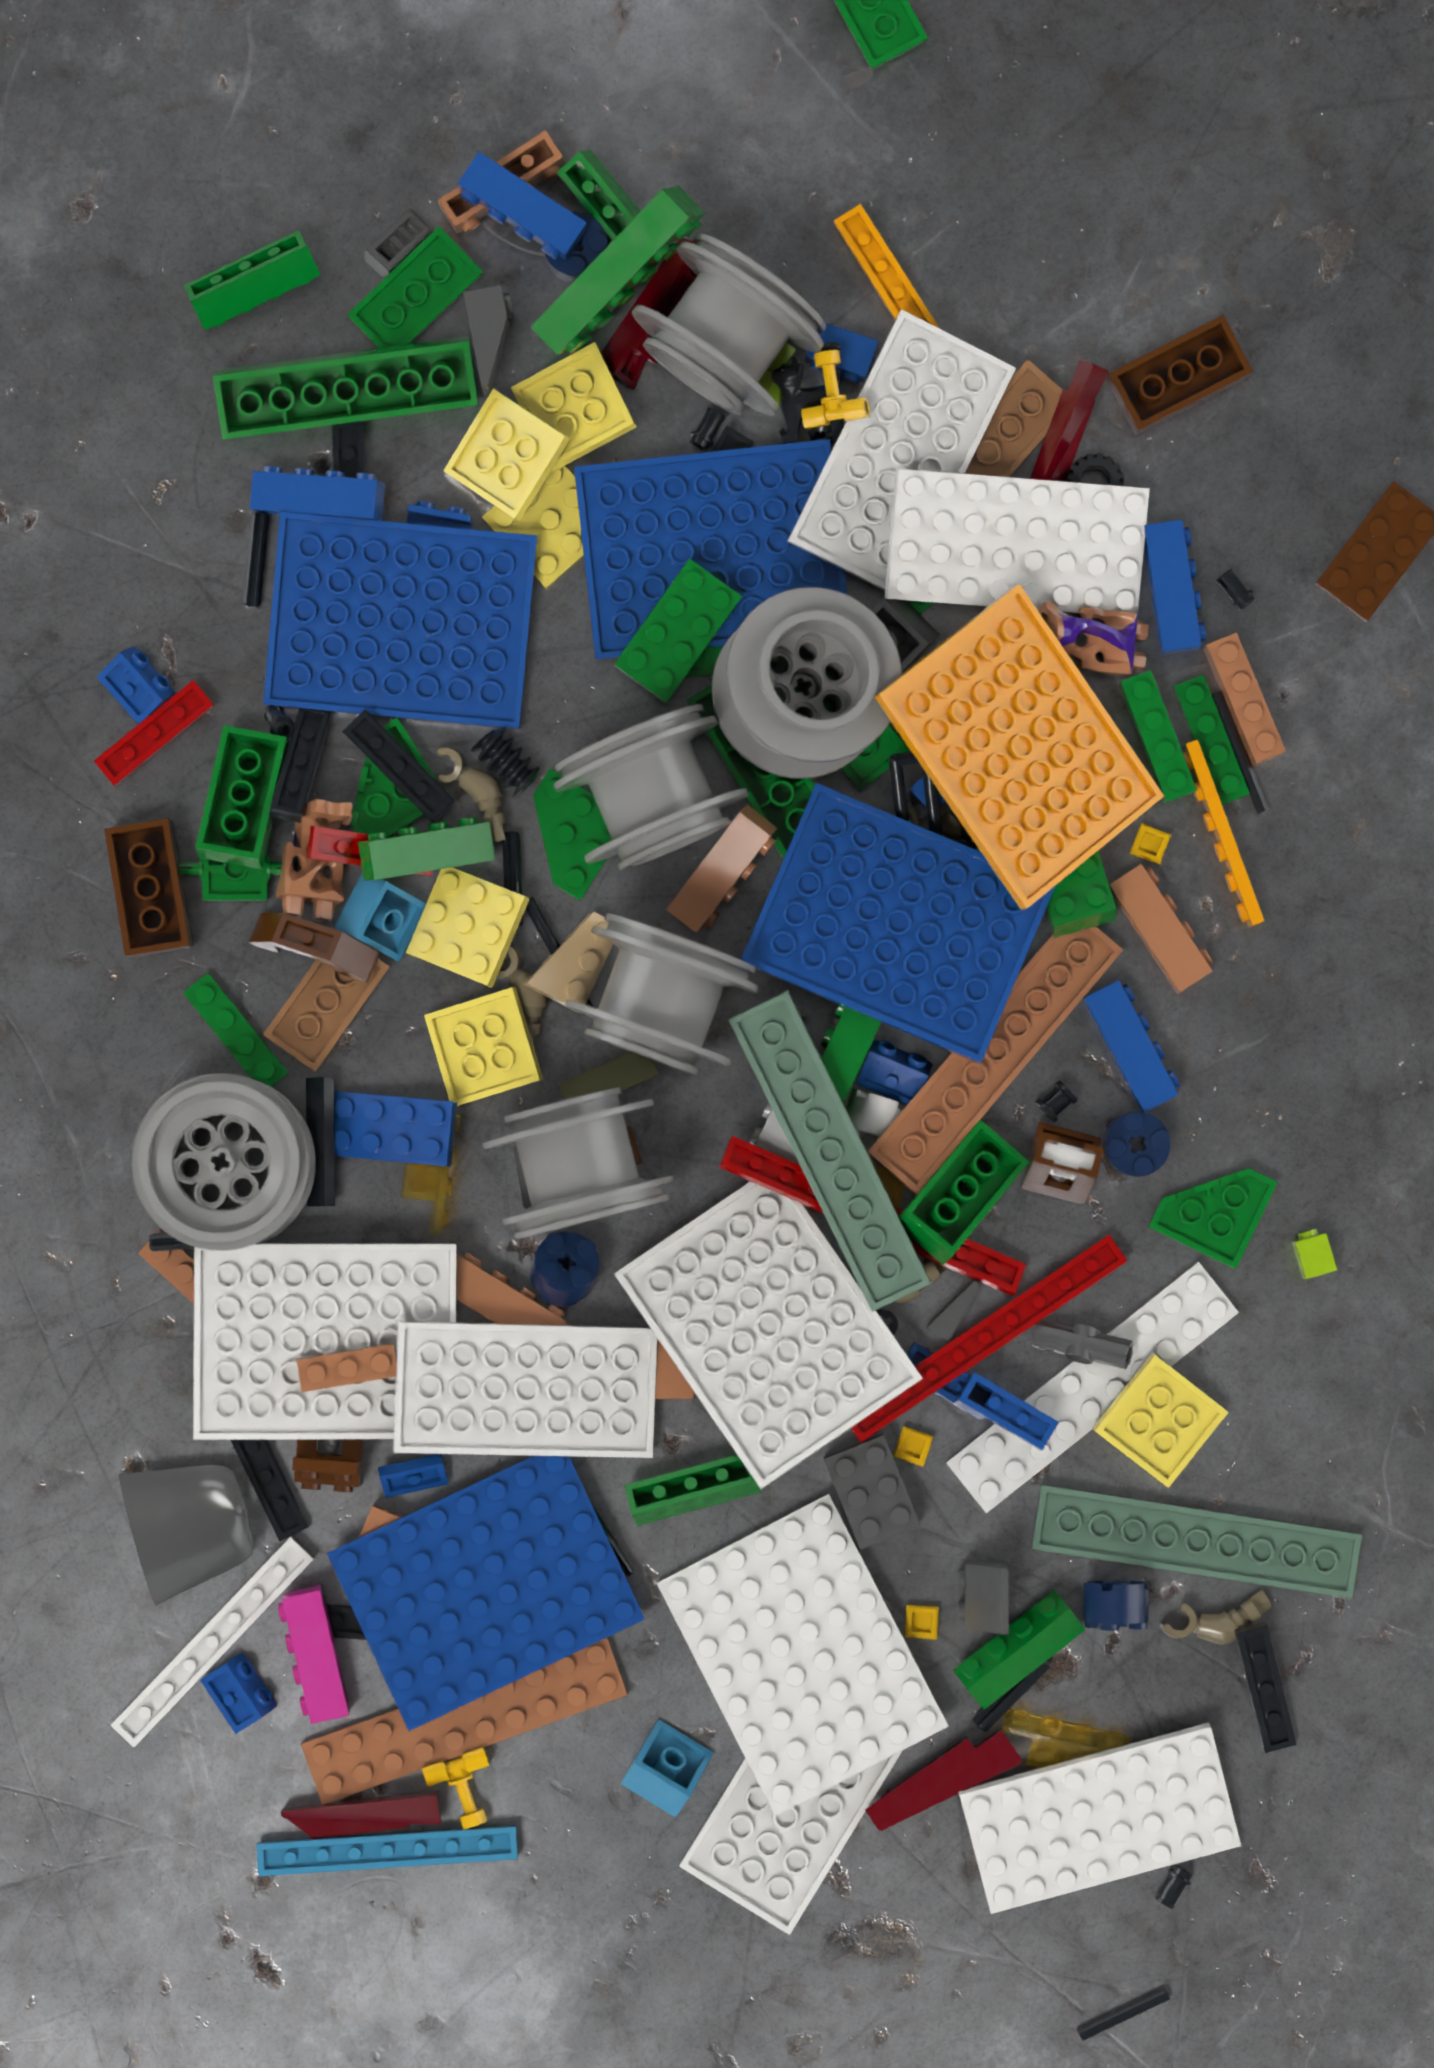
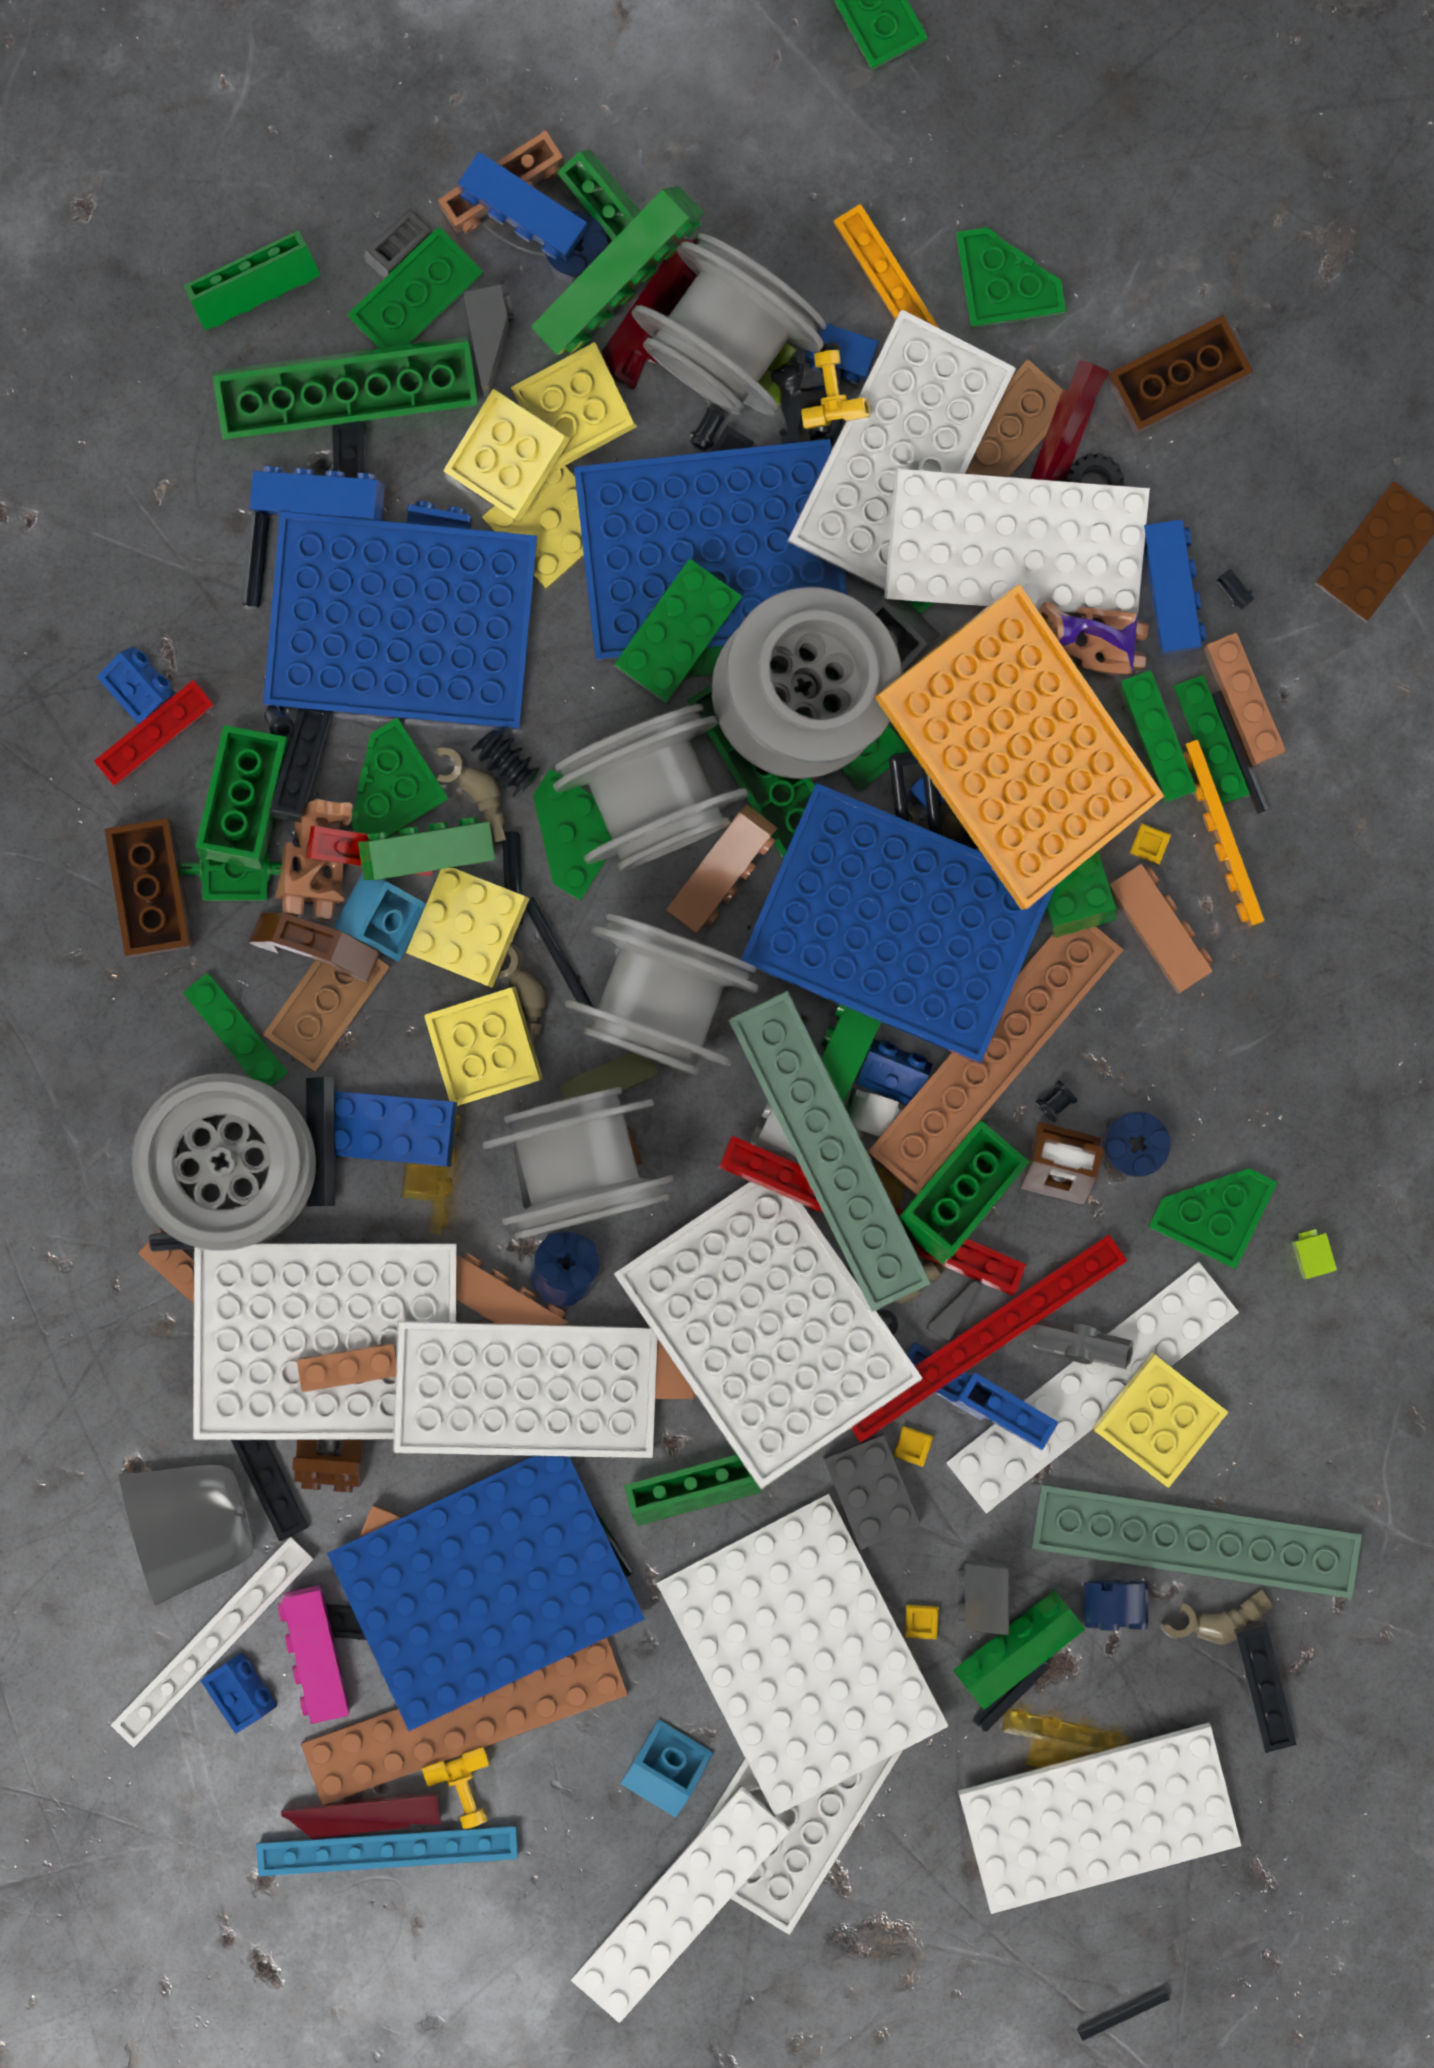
black tile [342,709,456,823] -> none
blue plate [378,1454,449,1498] -> none
tan wing [523,912,614,1013] -> none
dark red wedge [865,1728,1022,1831] -> none
blue brick [1082,980,1180,1112] -> none
black pin [1155,1865,1192,1909] -> none
none -> white plate [571,1786,790,2023]
none -> green plate [956,227,1066,329]

